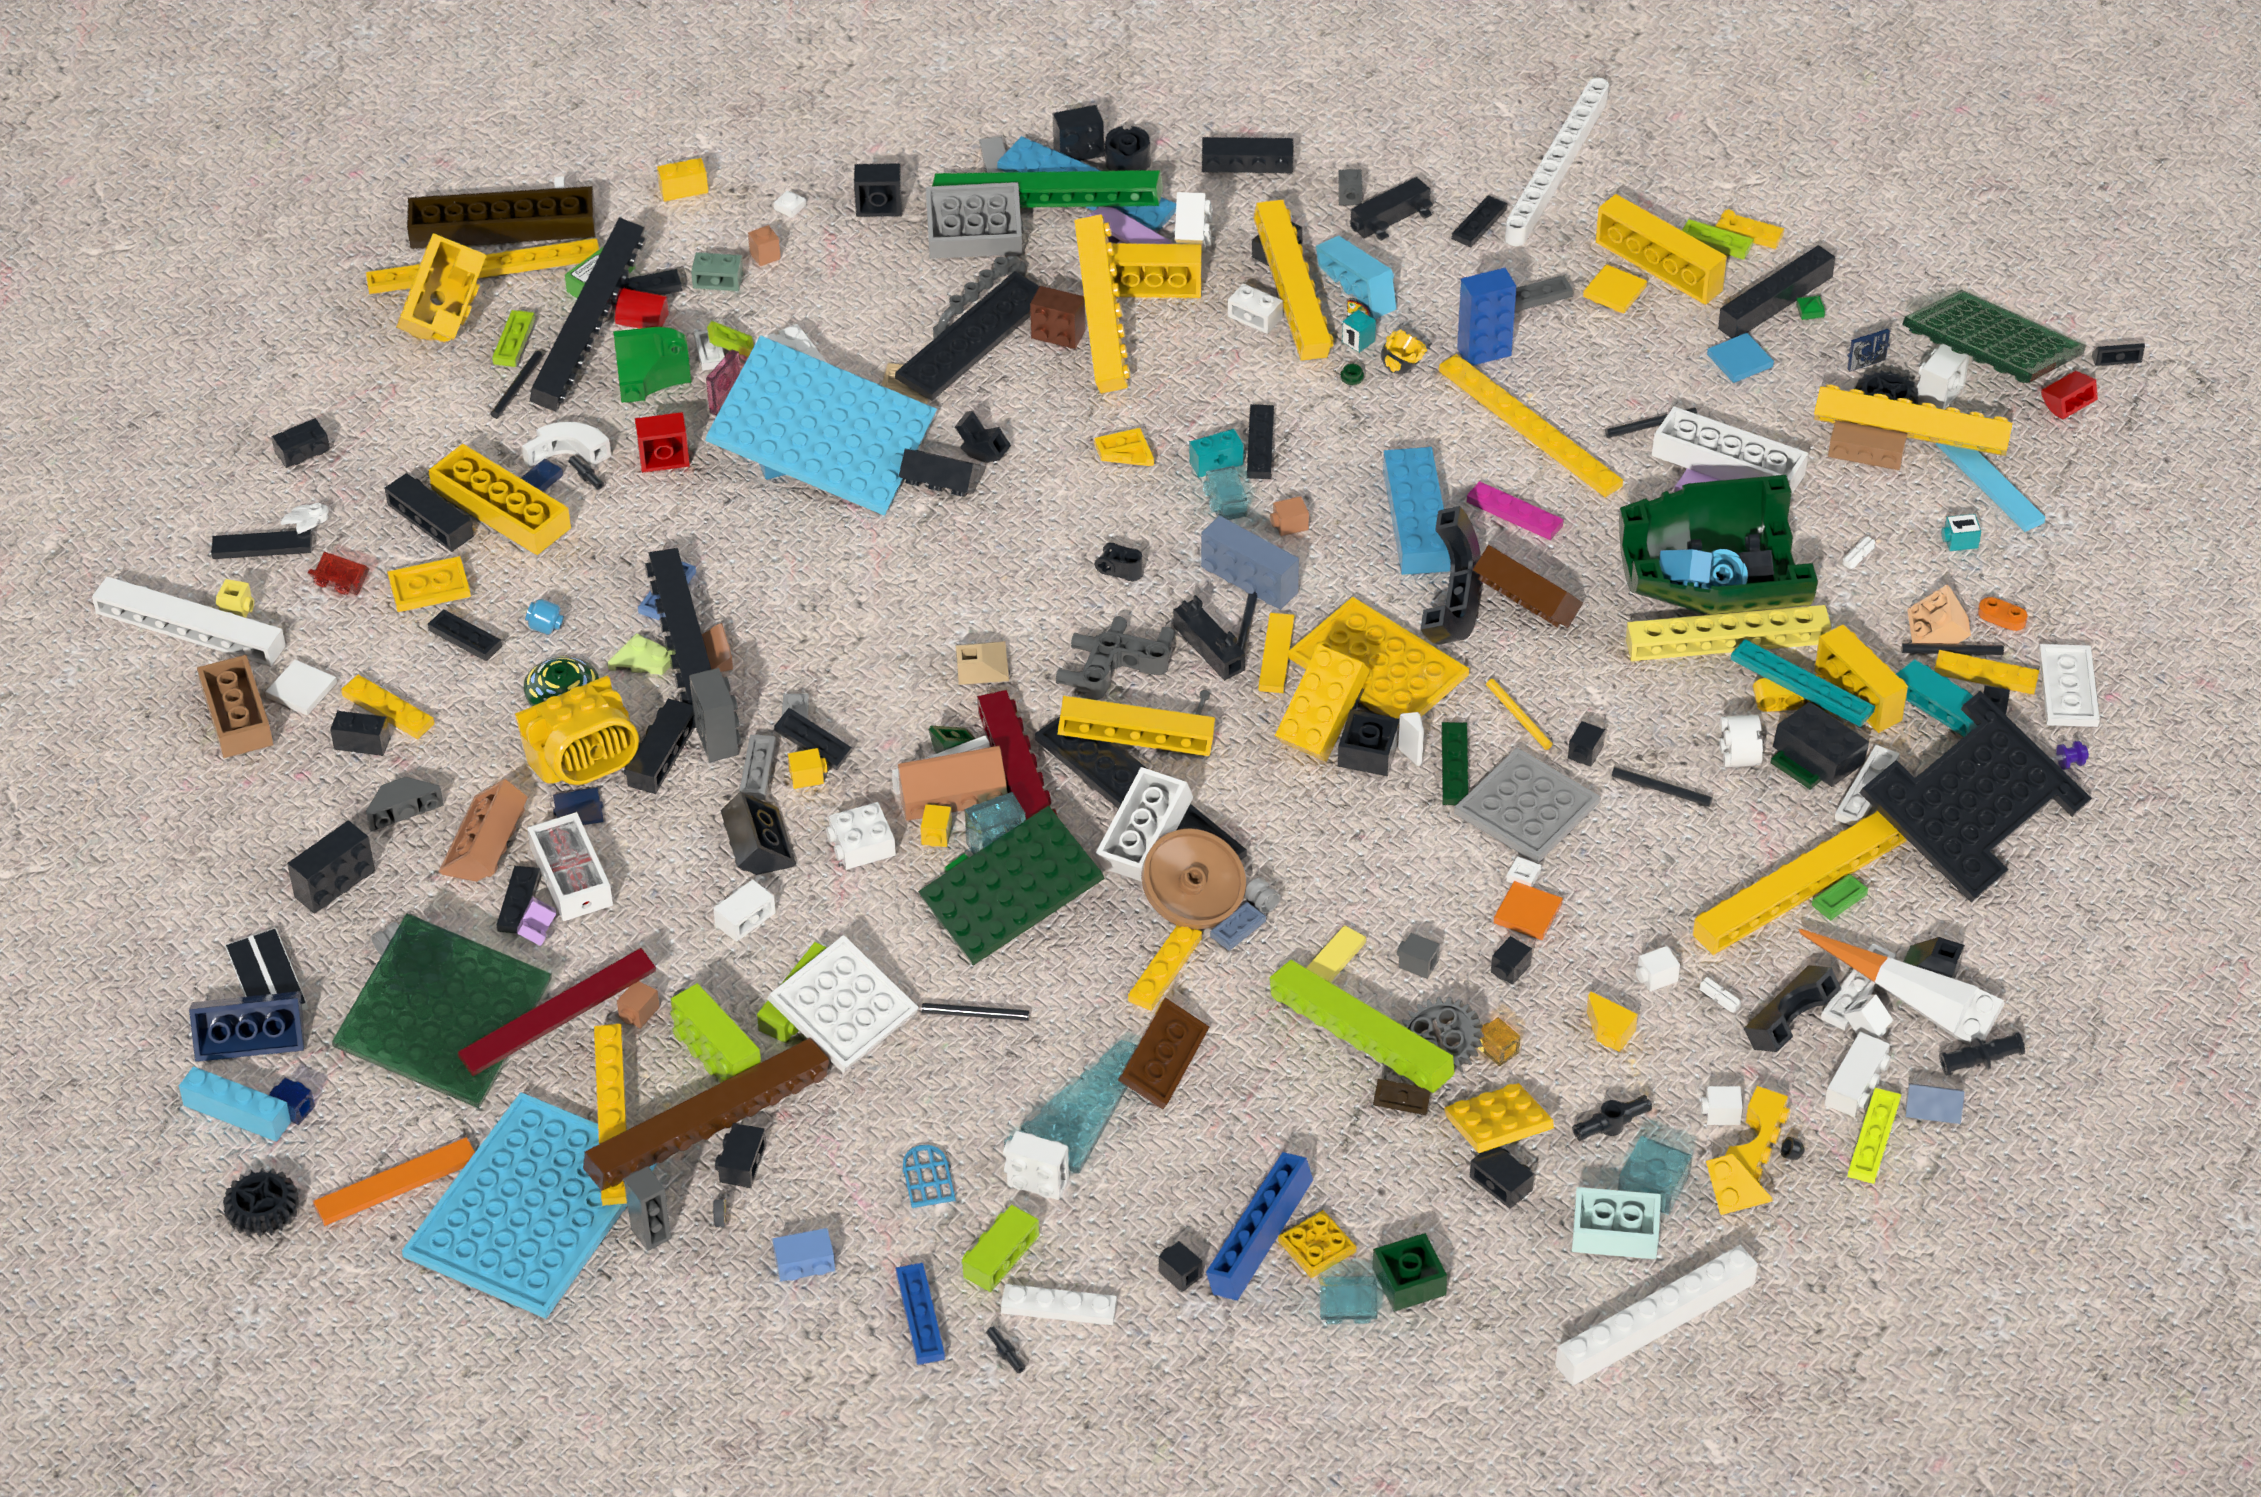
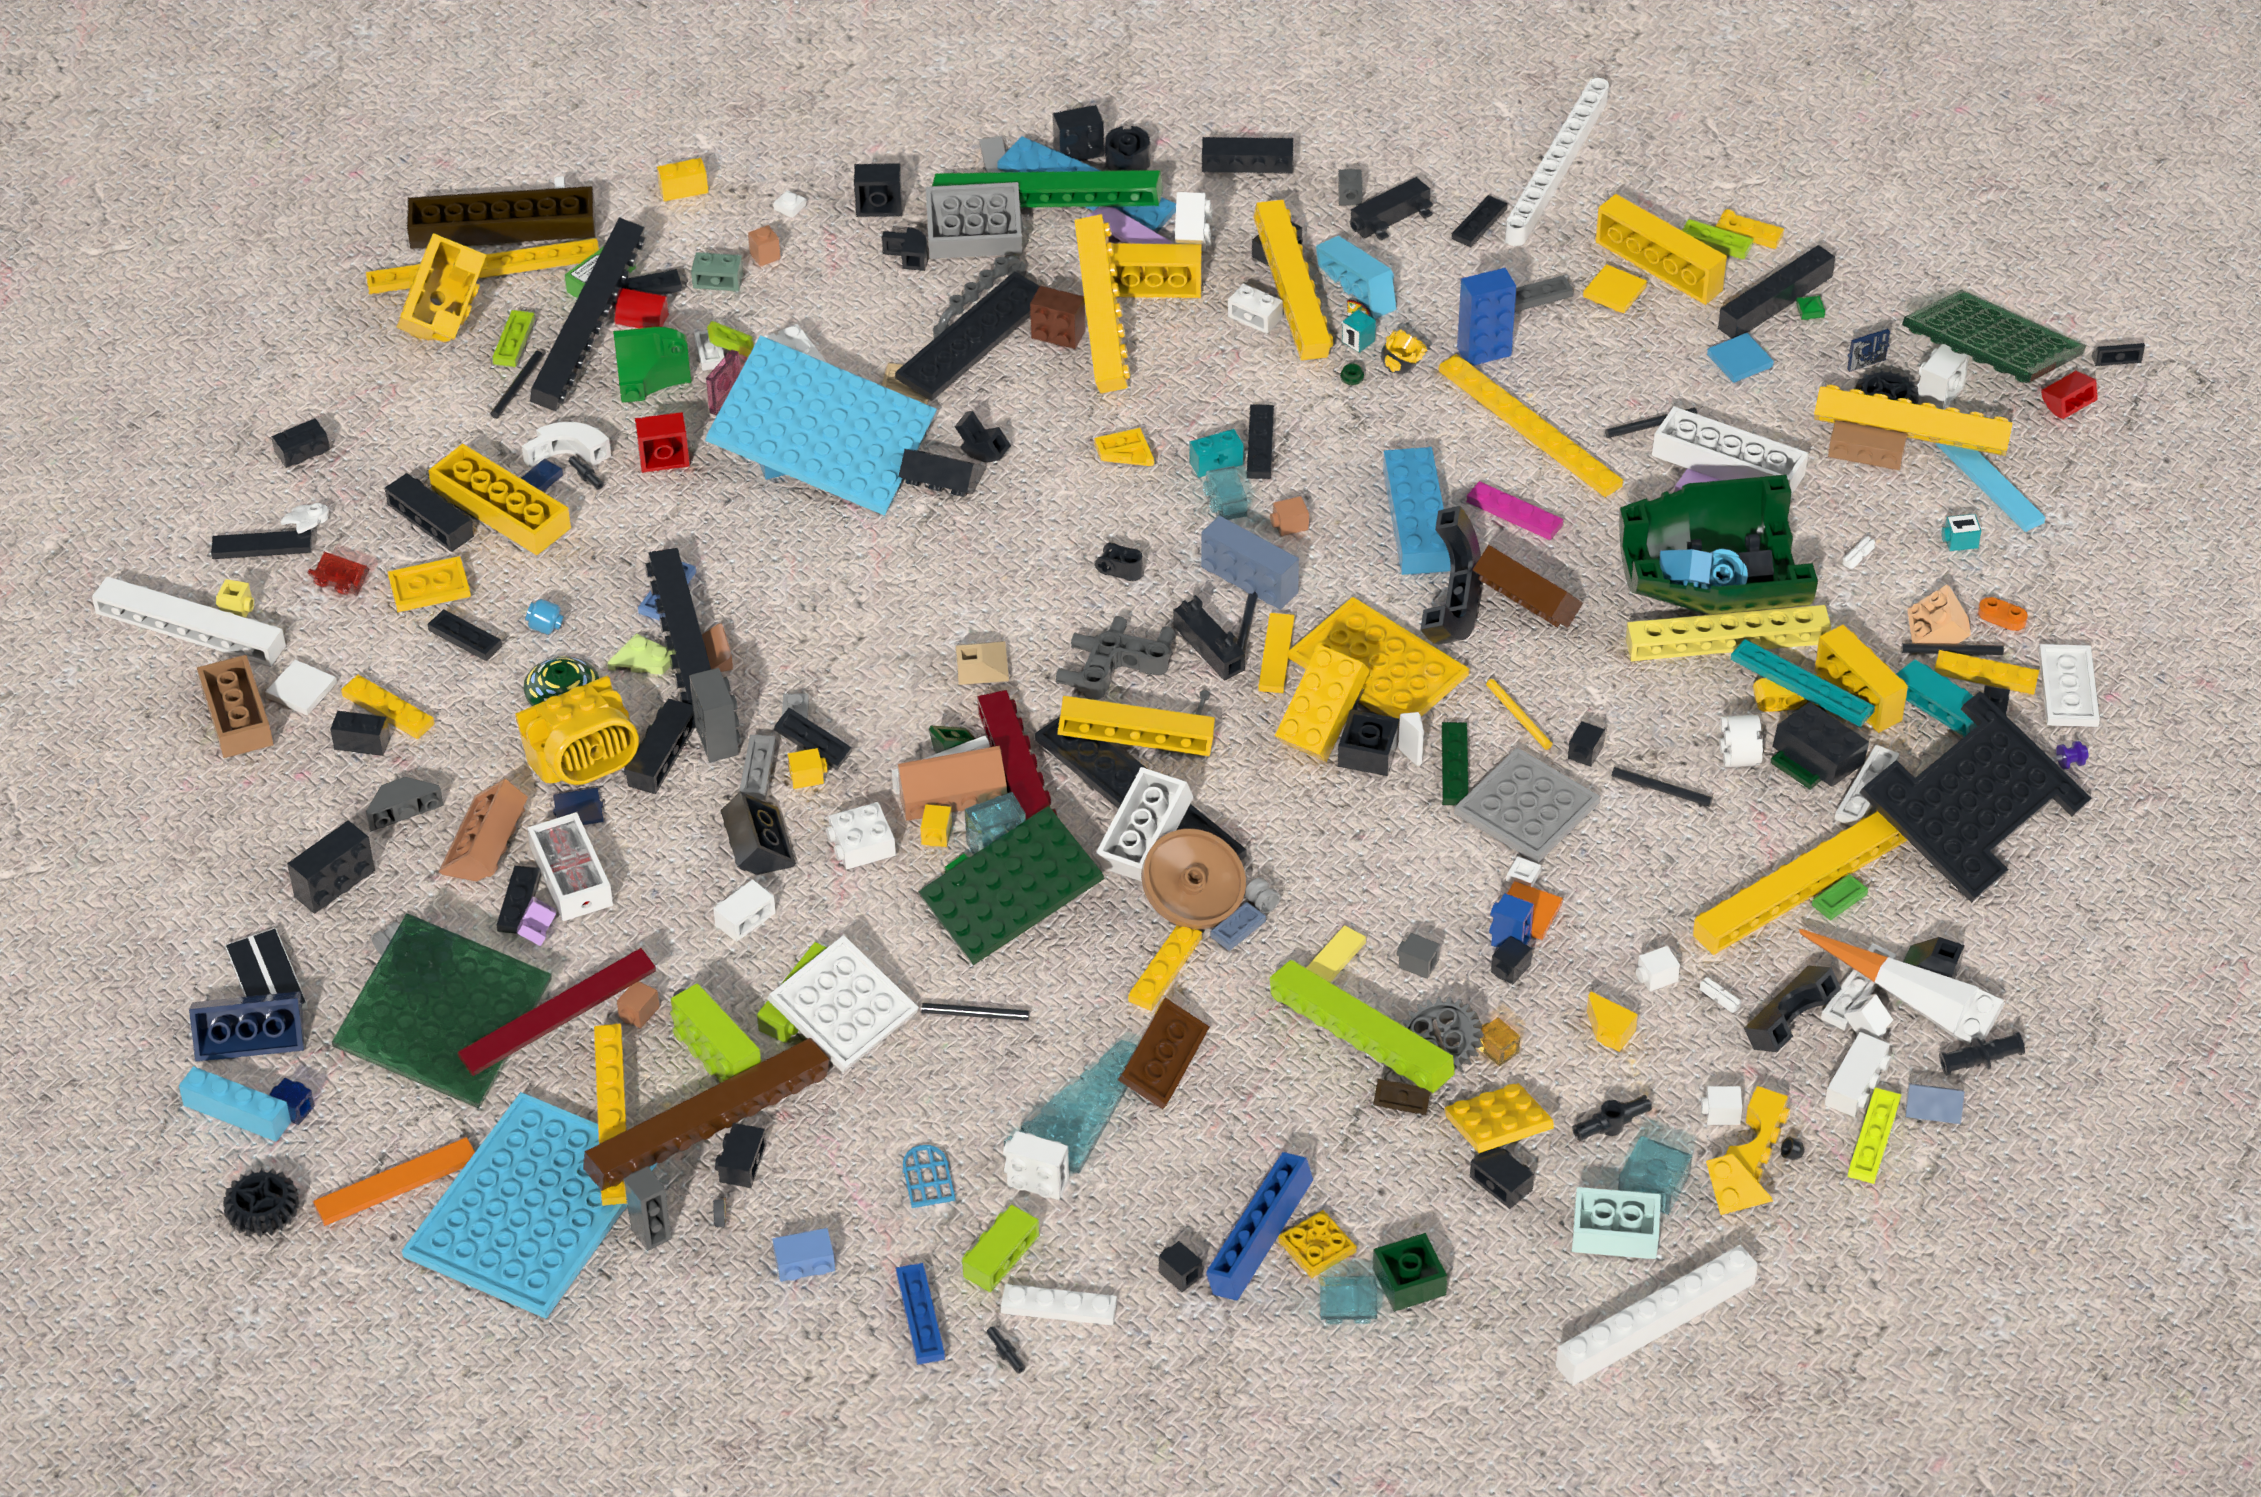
none -> black brick [882,227,928,271]
none -> blue brick [1489,893,1534,948]

